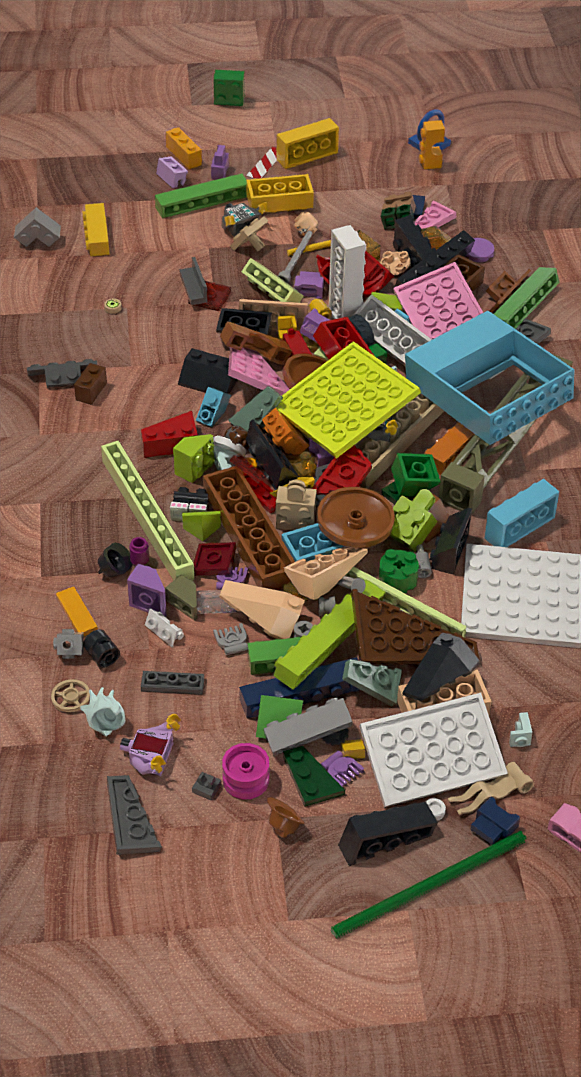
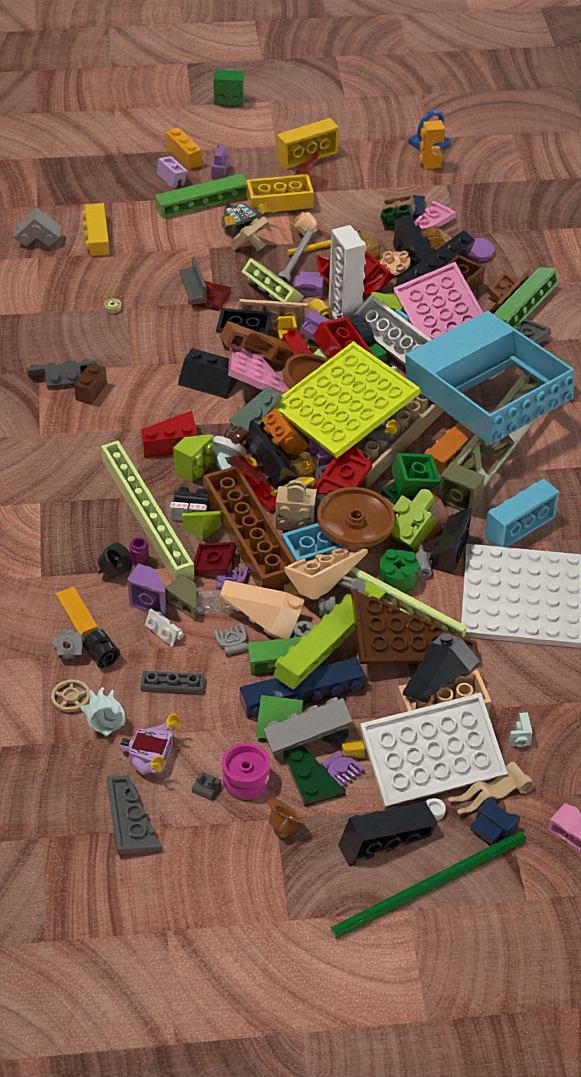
medium azure slope [196,387,231,427] -> none
sticker [246,147,277,179] -> none
sand green wing [342,659,402,706] -> none
none -> clear red tile [294,152,320,175]

